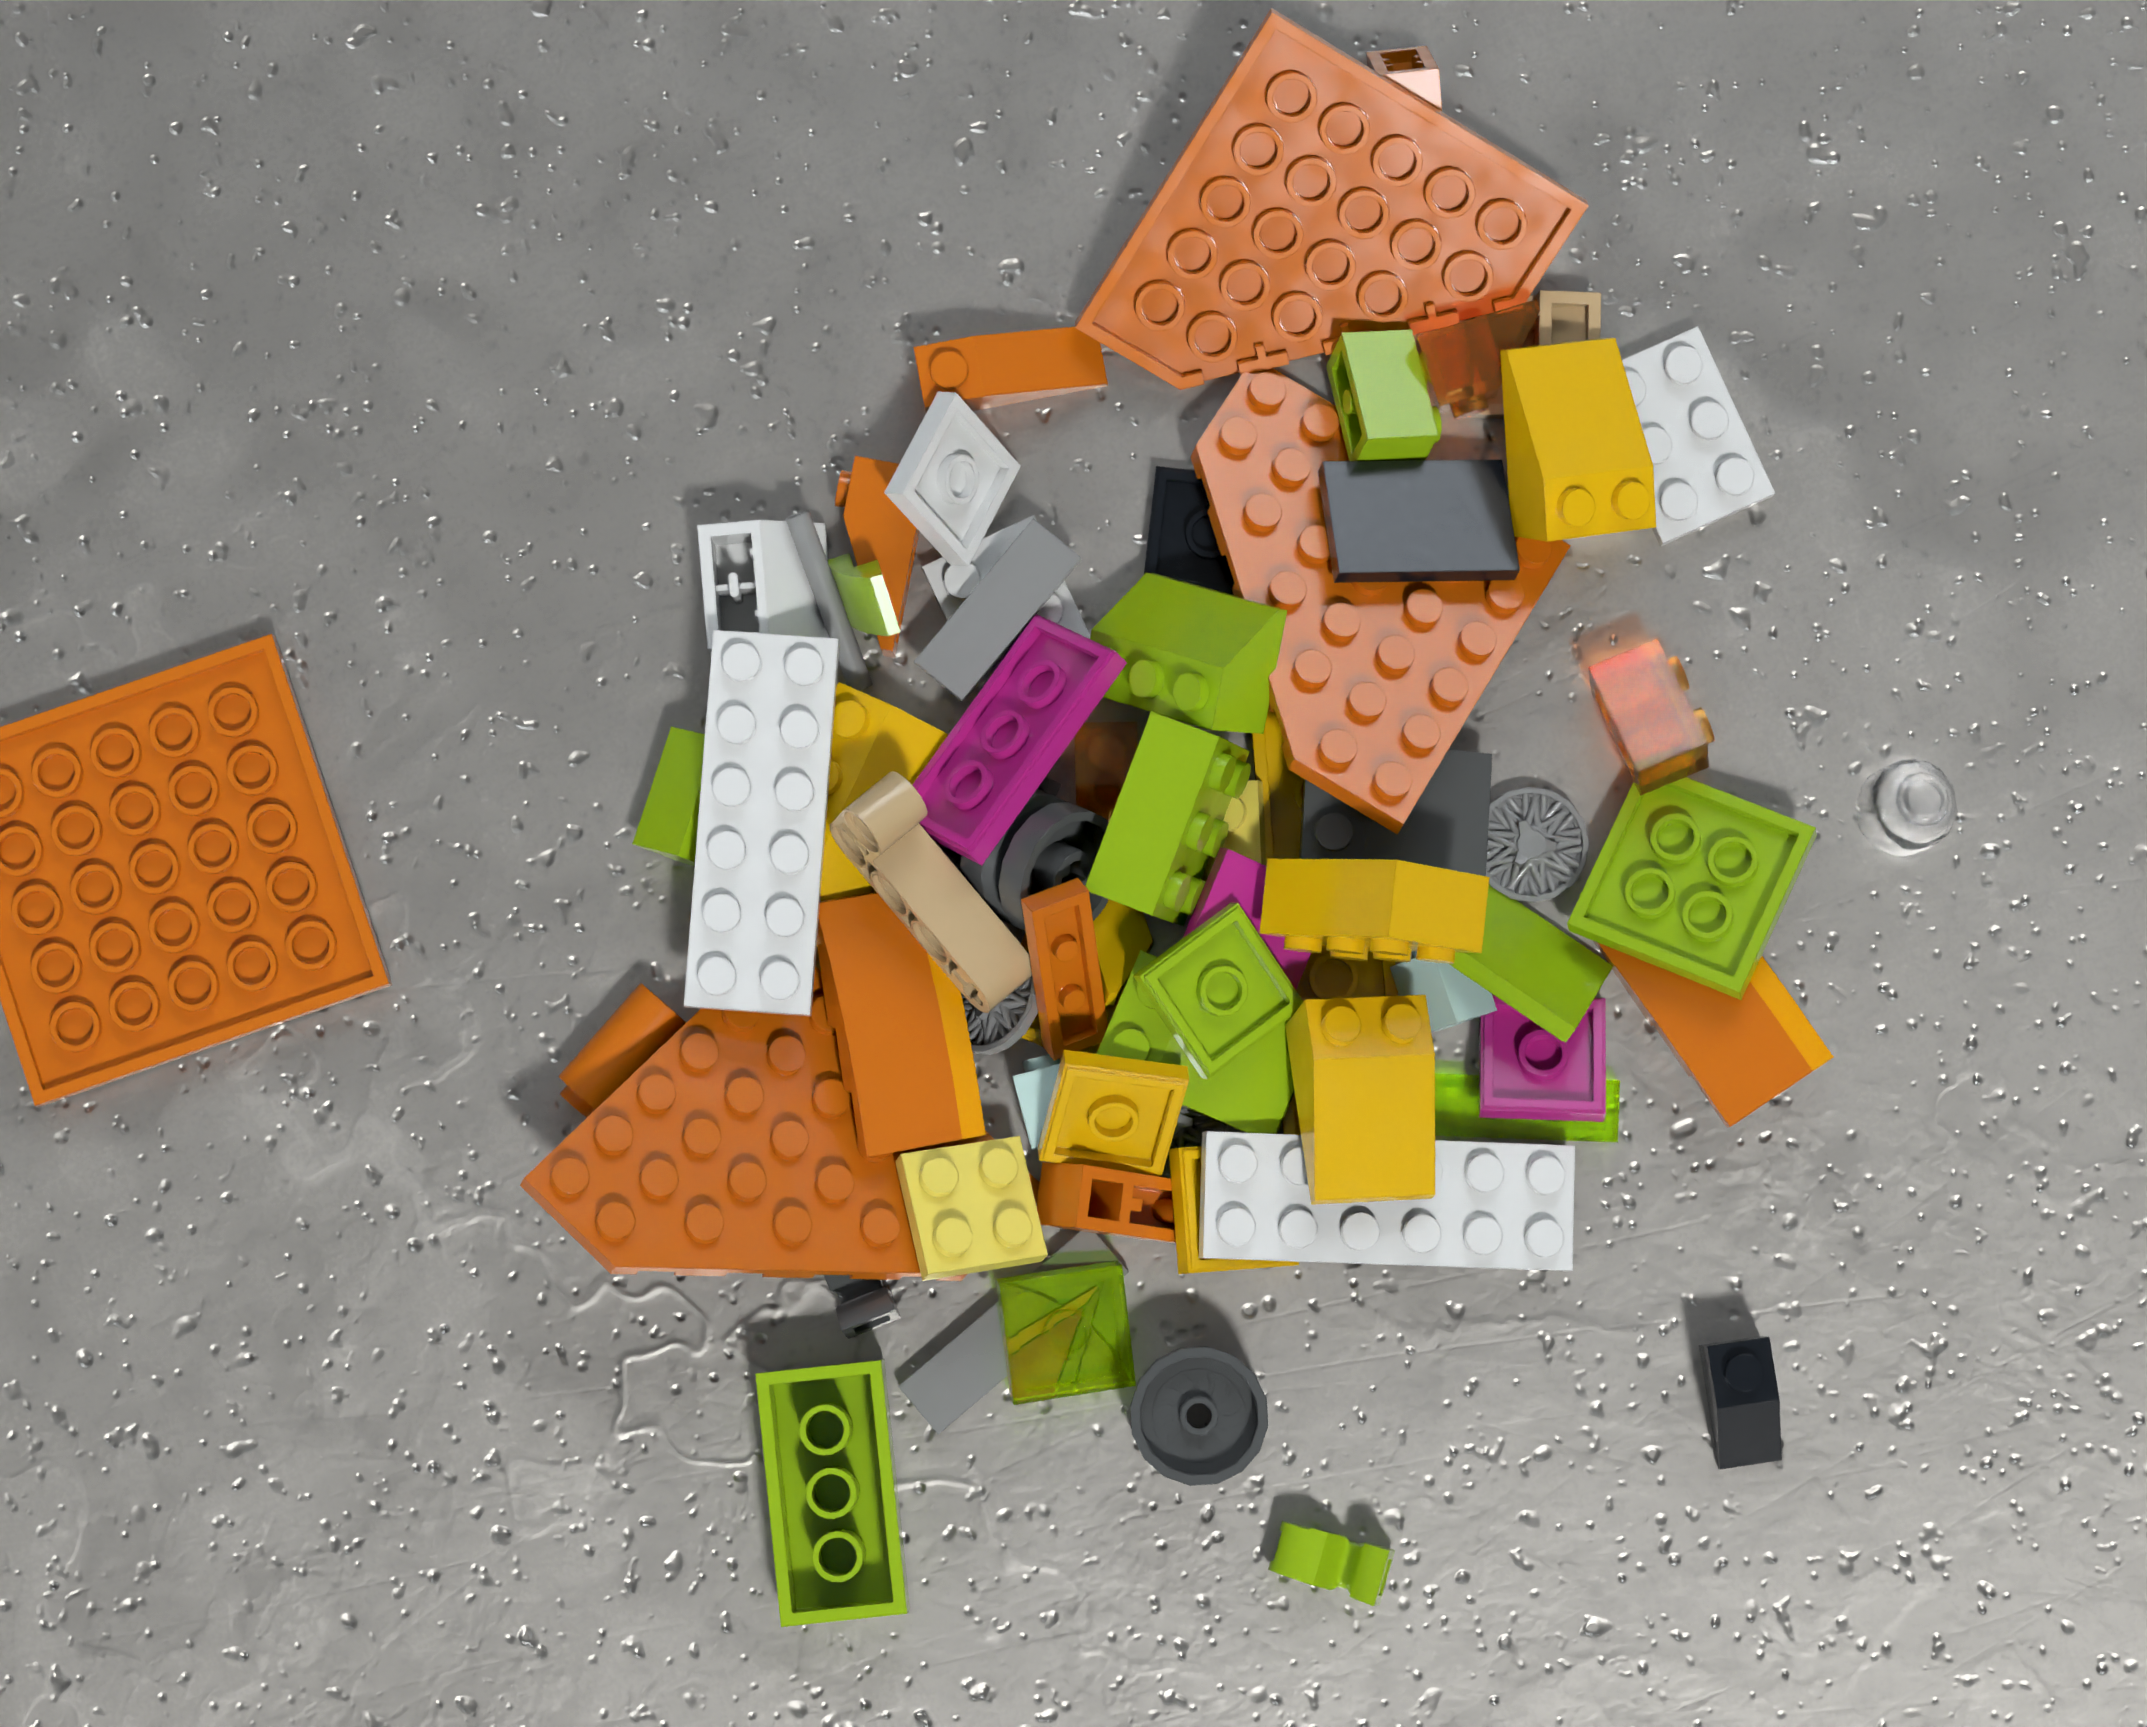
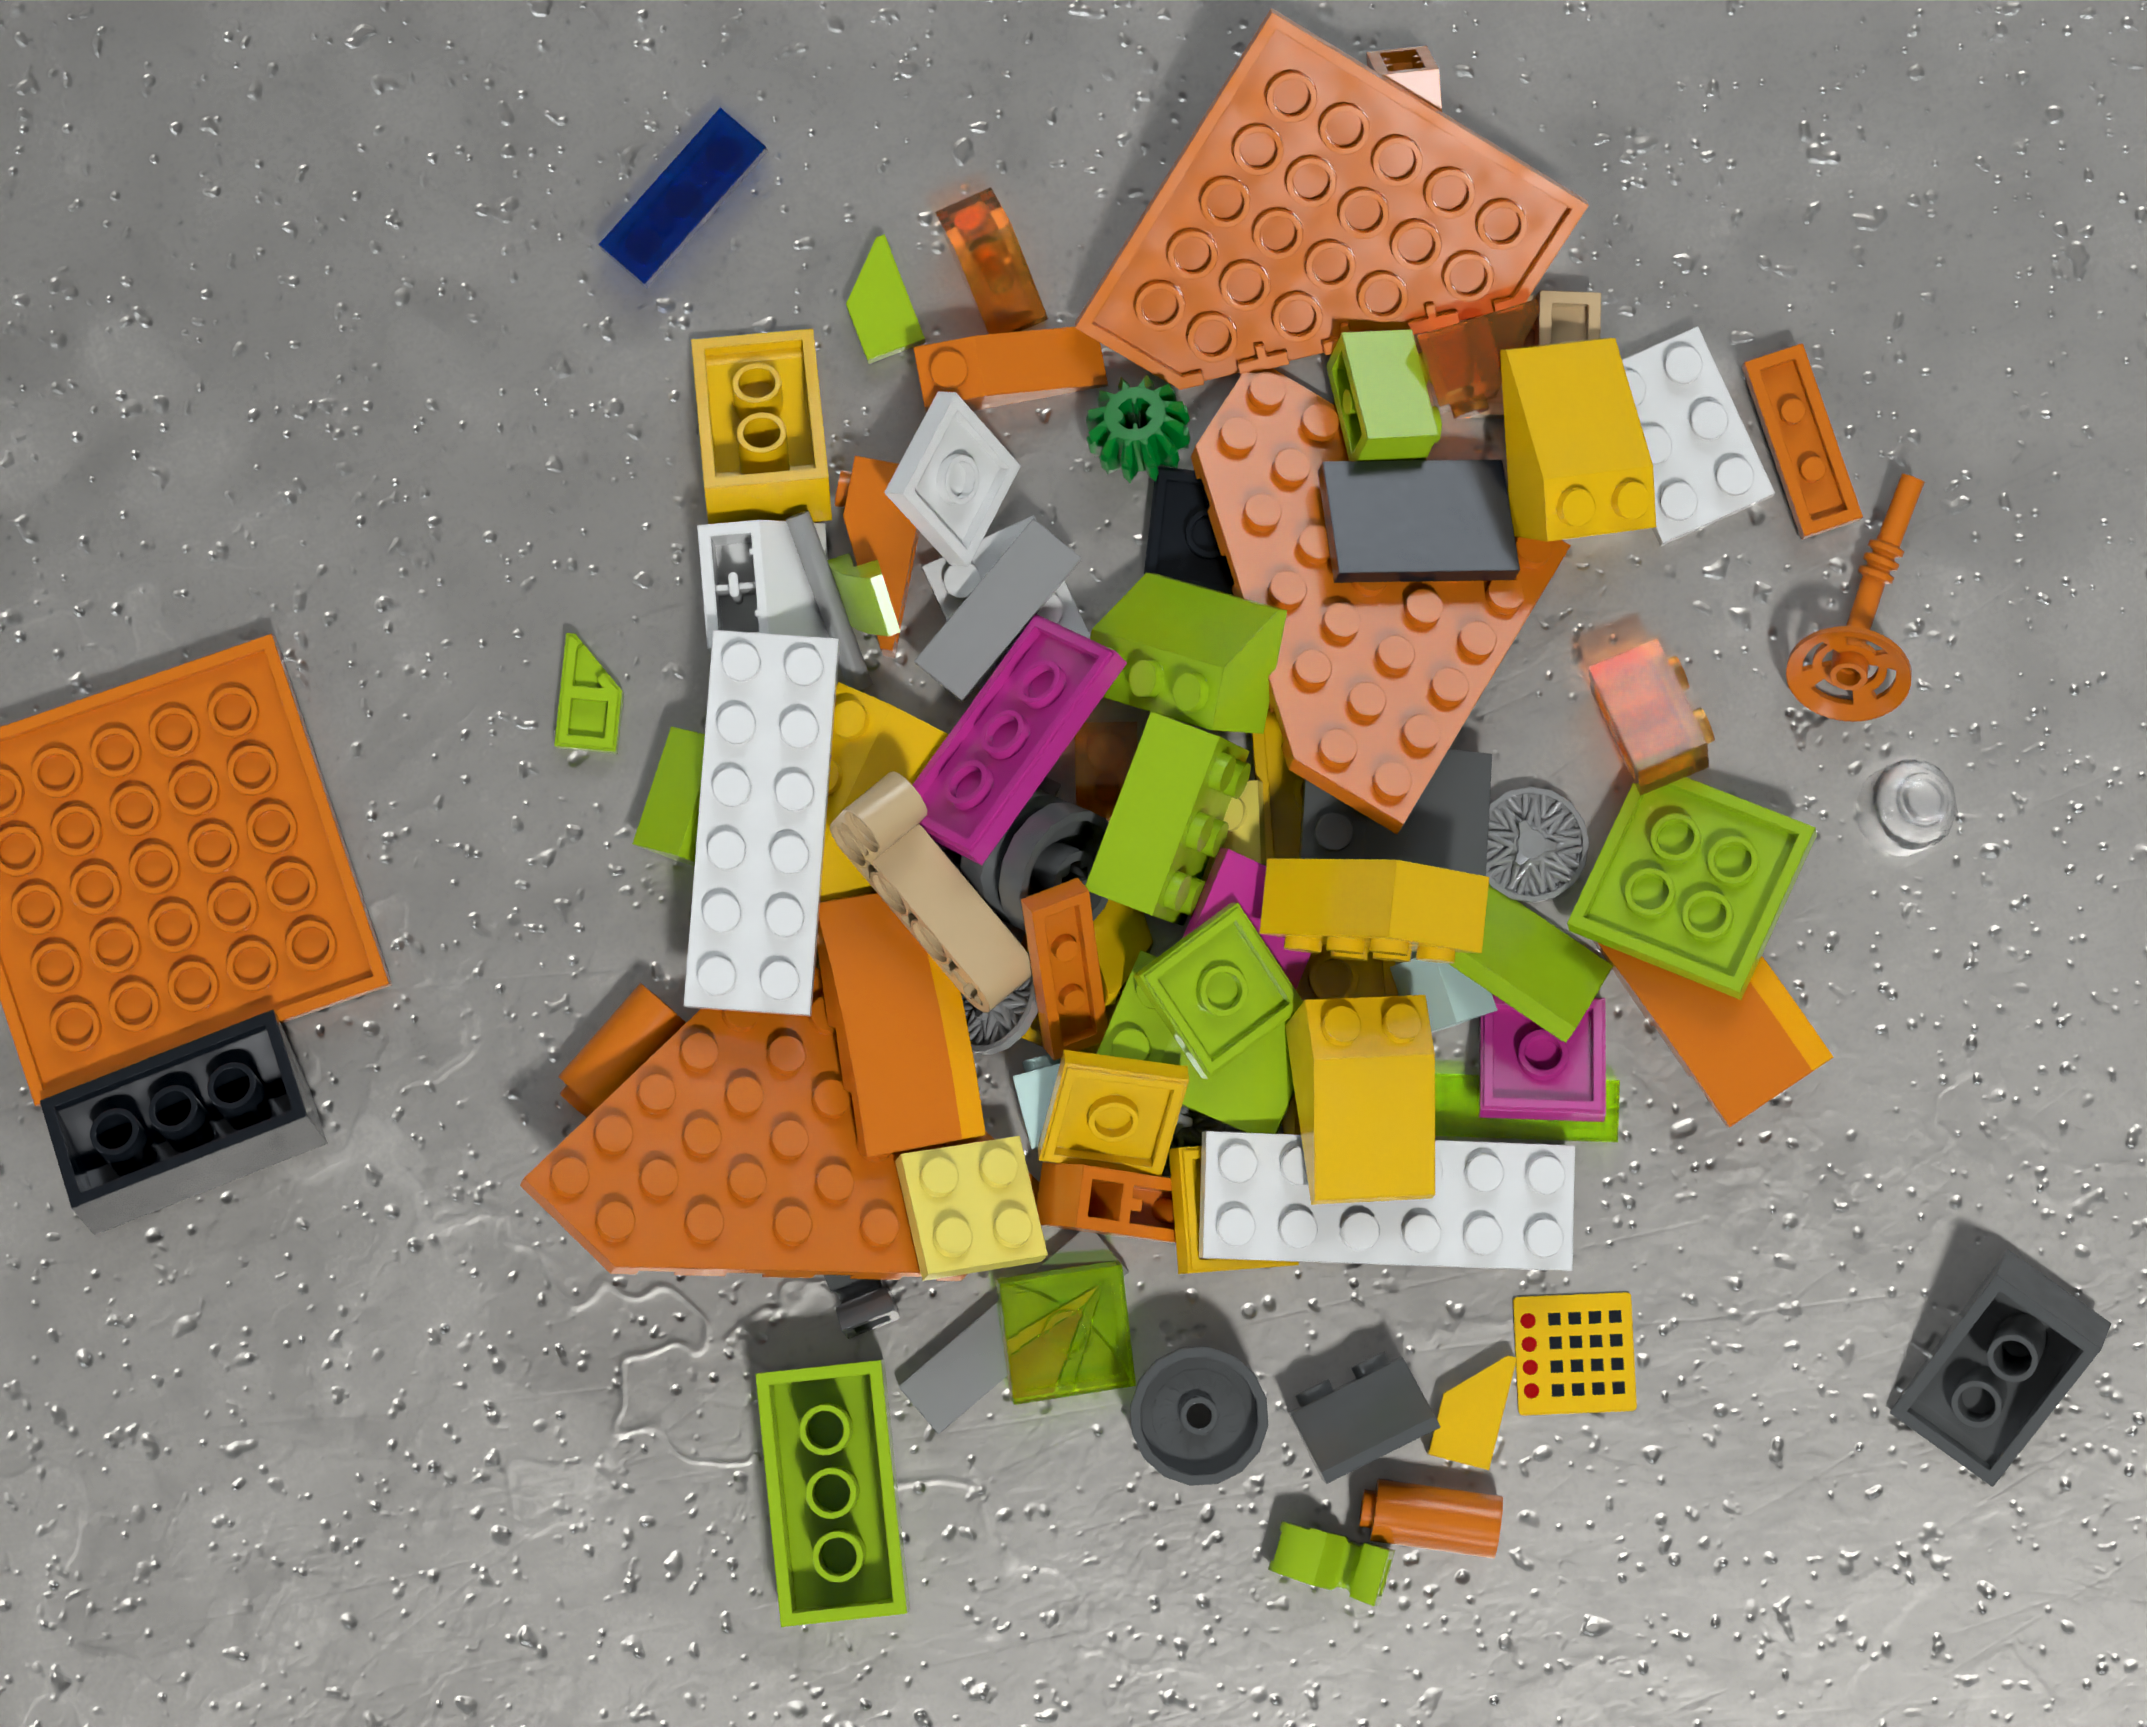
black slope [1699,1336,1782,1470] -> none
none -> black slope [40,1010,328,1235]
none -> lime tile [554,633,624,754]
none -> clear blue plate [598,107,768,289]
none -> yellow slope [691,329,832,524]
none -> lime tile [846,234,926,364]
none -> clear orange slope [935,187,1048,334]
none -> green gear [1086,374,1191,483]
none -> dark grey slope [1288,1352,1441,1484]
none -> orange brick [1359,1478,1503,1559]
none -> yellow tile [1427,1355,1517,1470]
none -> yellow sticker [1513,1292,1637,1416]
none -> orange plate [1741,343,1863,540]
none -> orange dish [1786,473,1925,722]
none -> dark grey slope [1890,1250,2111,1487]

